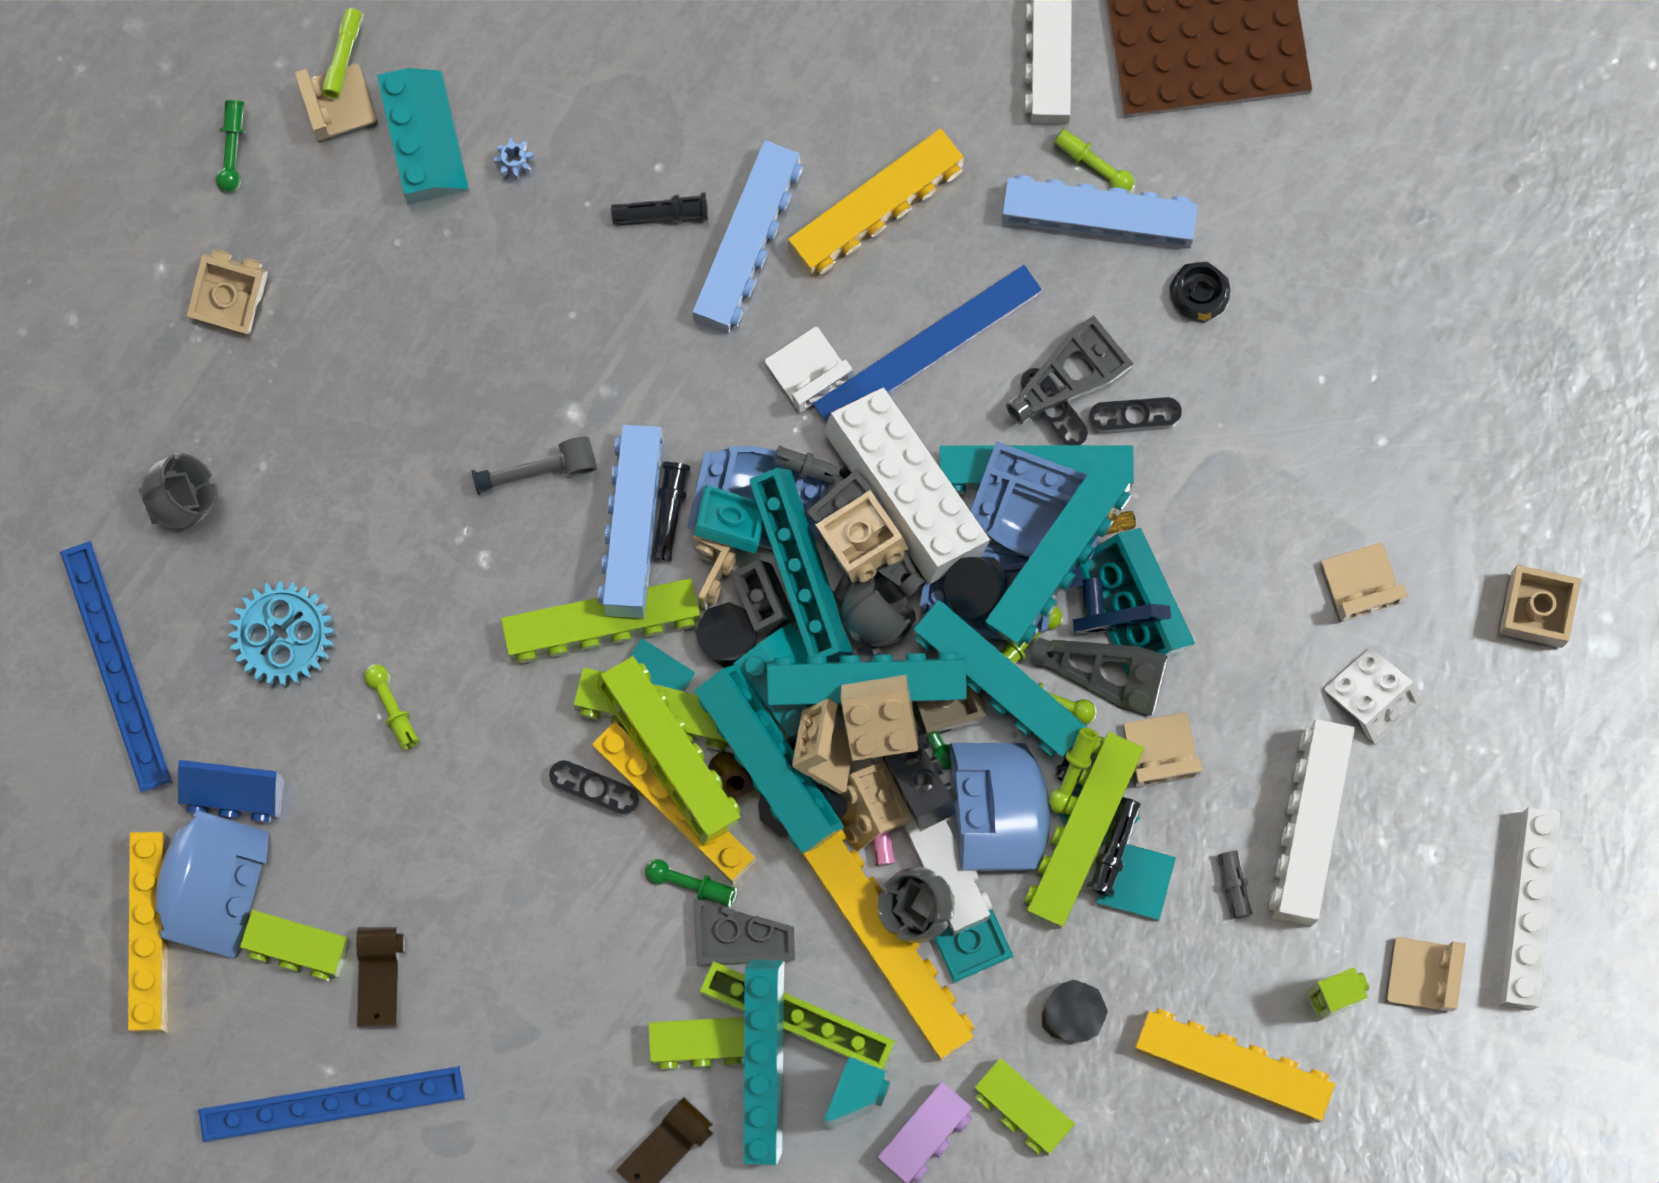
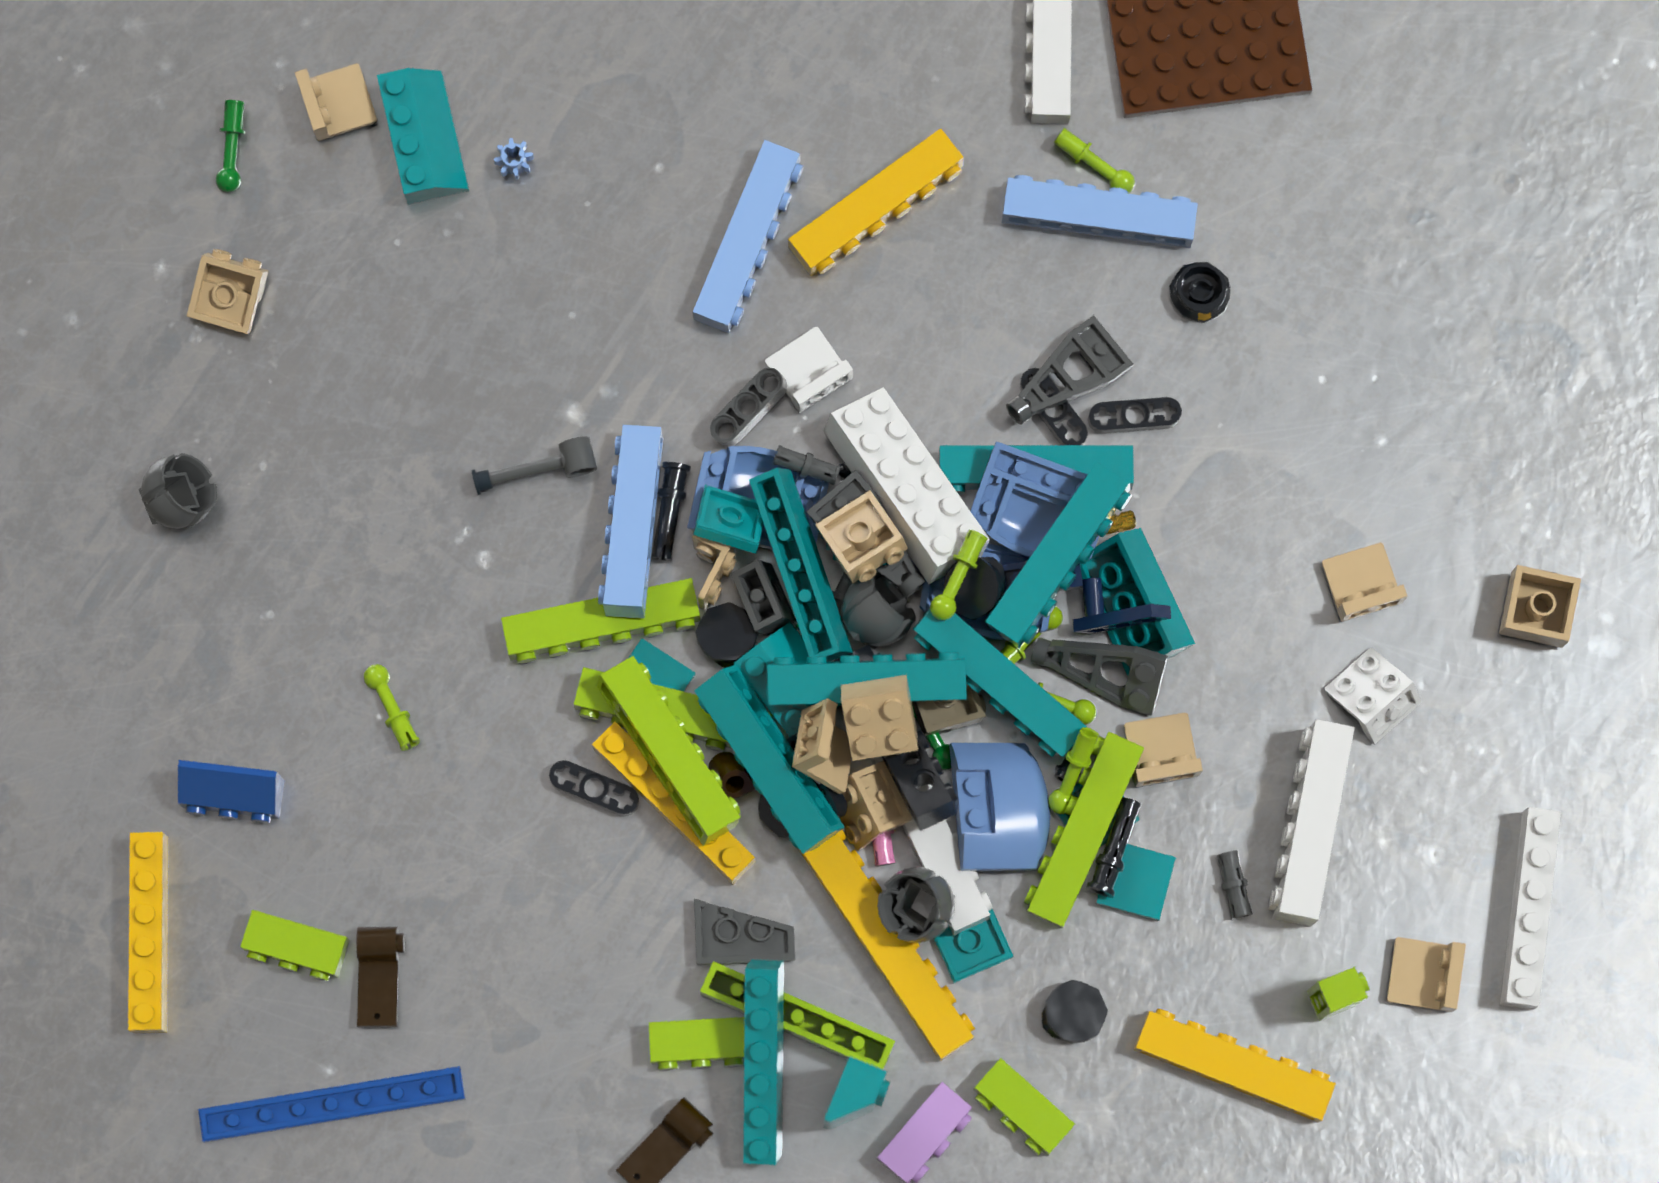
blue tile [60,541,173,794] -> none
medium blue slope [155,811,269,958] -> none
medium azure gear [228,581,335,687] -> none
lime piece [322,8,363,99] -> none
black pin [611,192,708,225] -> none
green pin [645,859,737,907] -> none
blue tile [813,265,1042,424] -> none
none -> dark grey beam [710,367,787,447]
none -> lime pin [930,529,988,620]

